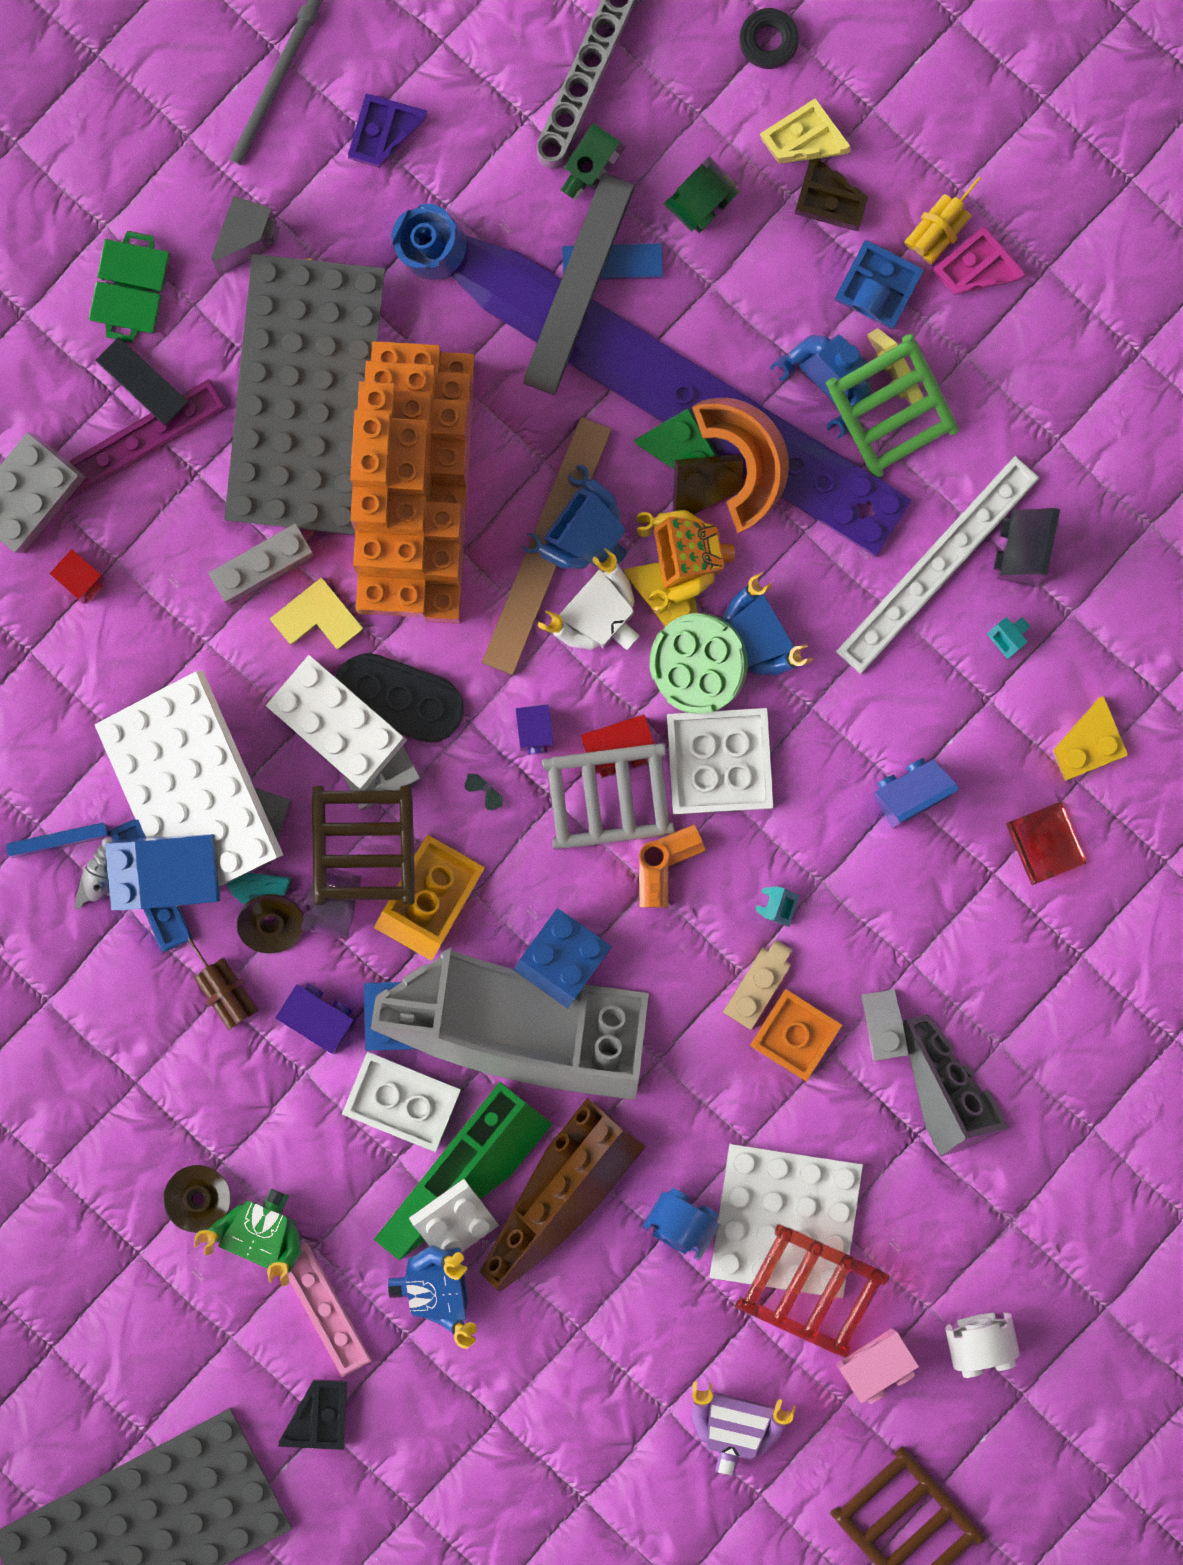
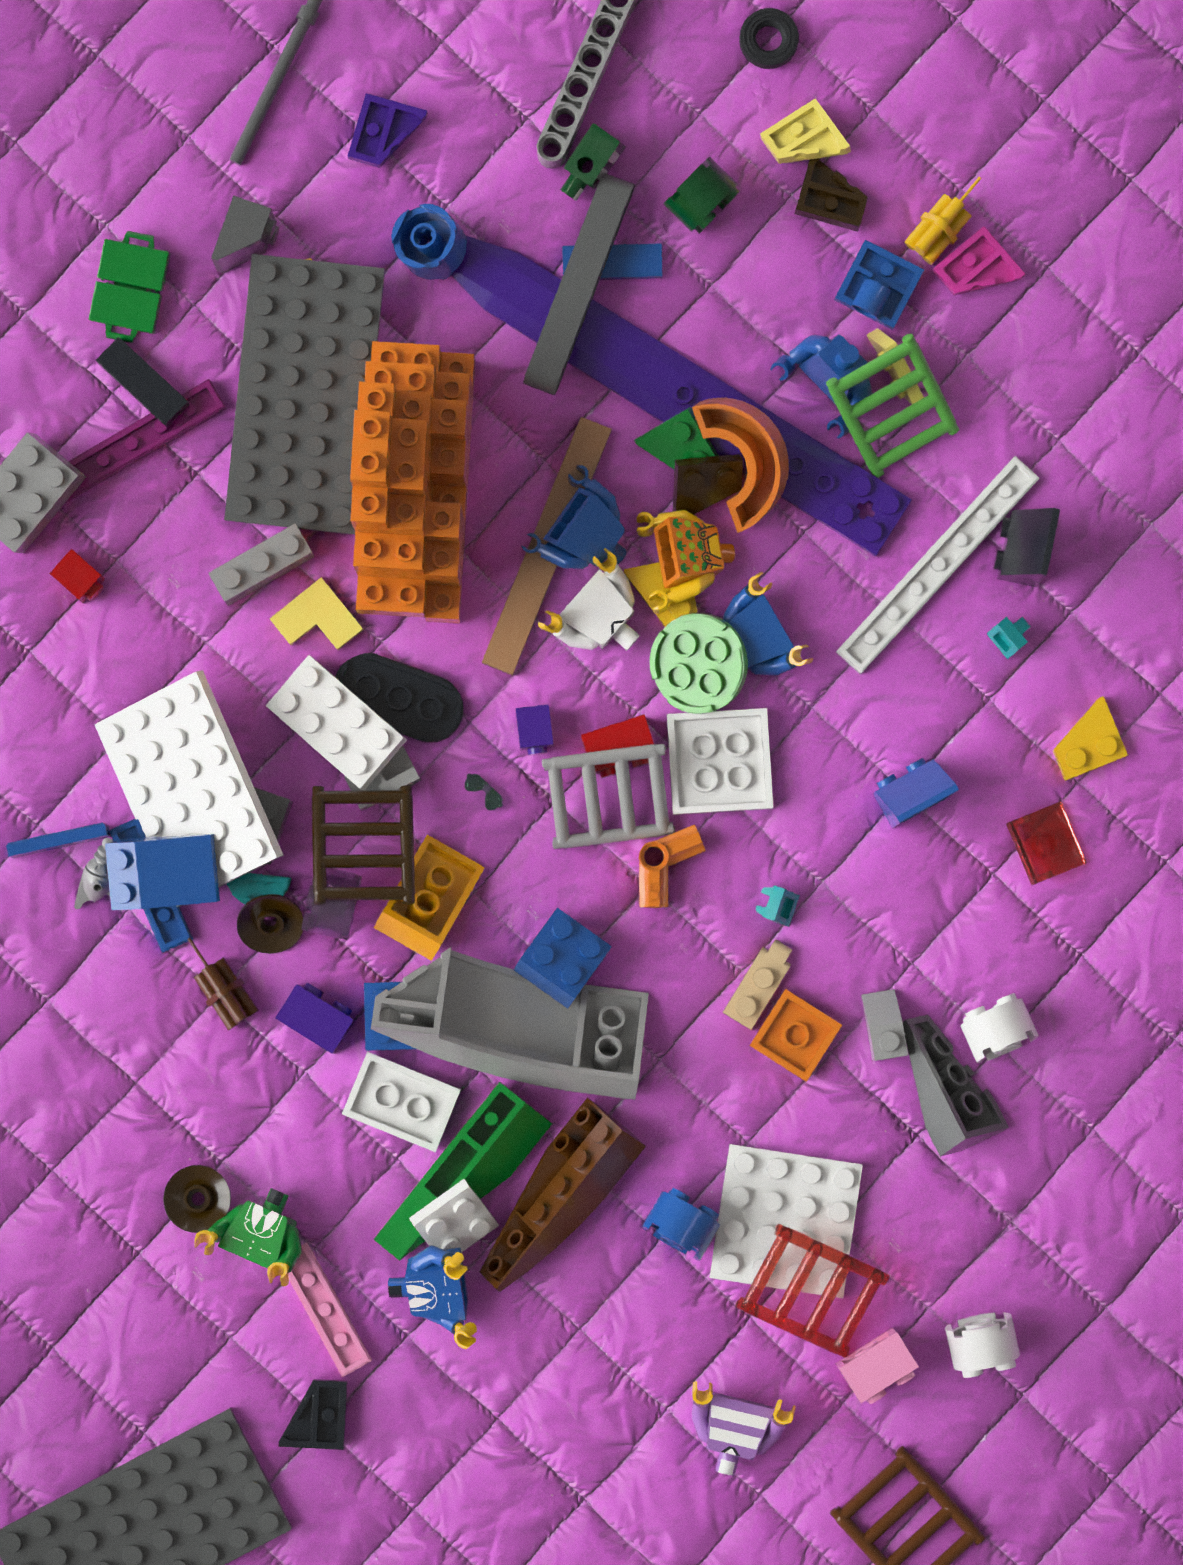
none -> white brick [961,993,1039,1063]

